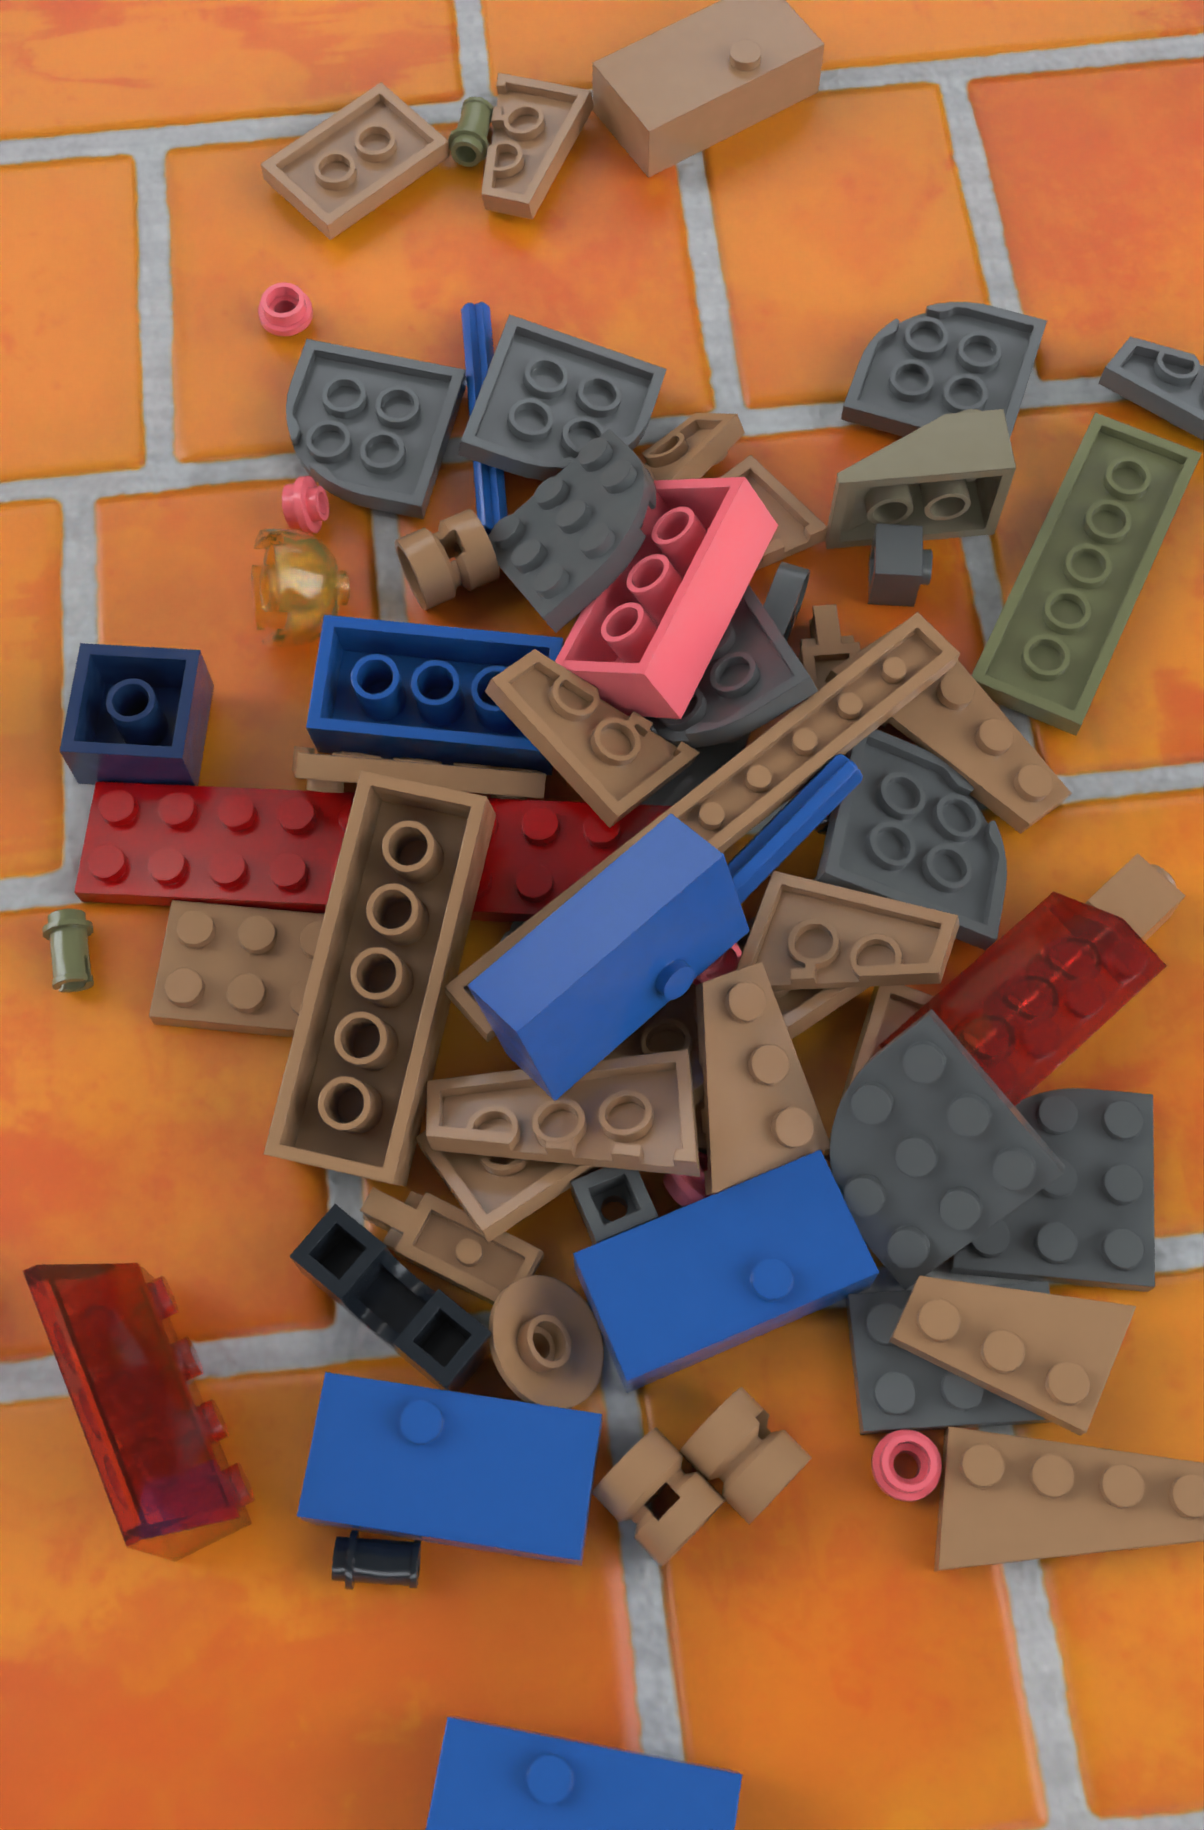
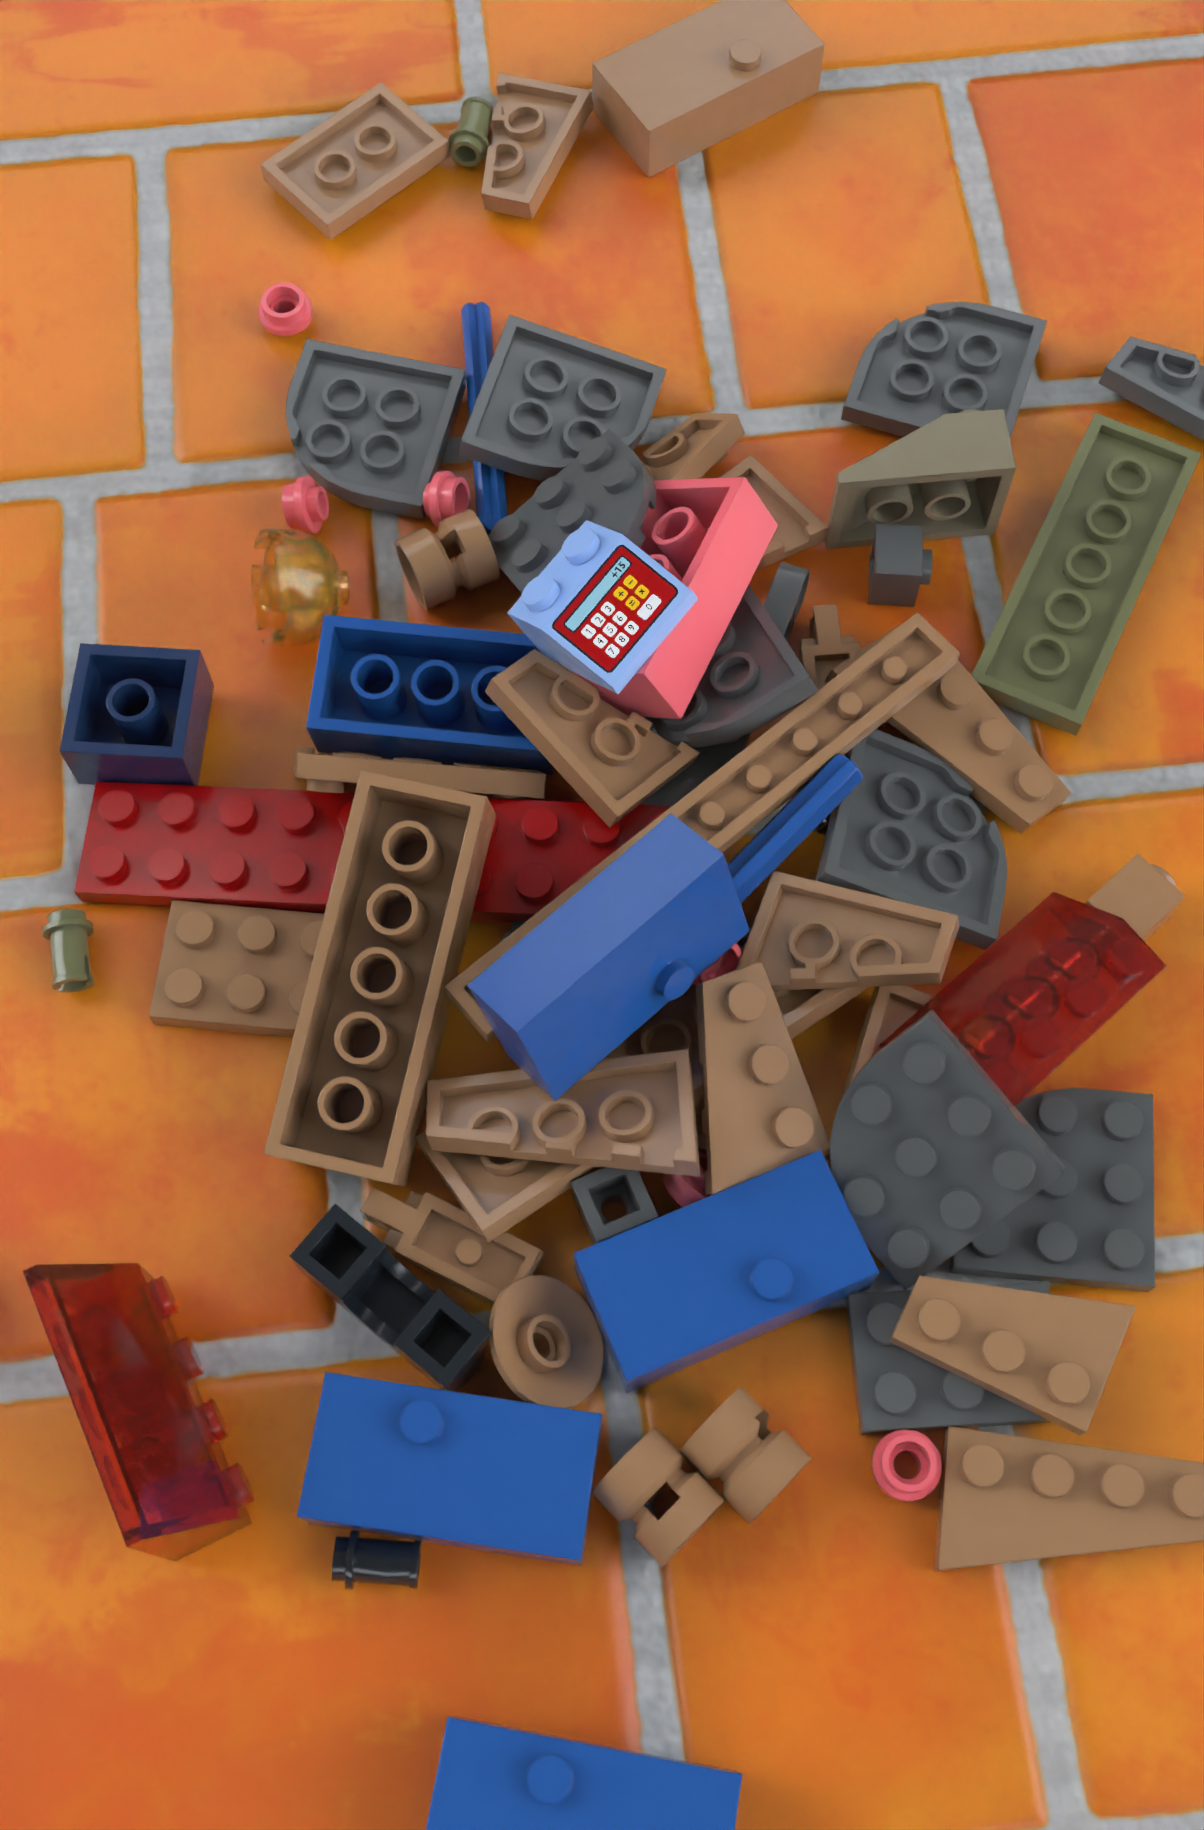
none -> coral plate [423,471,471,528]
none -> slope [507,520,698,694]

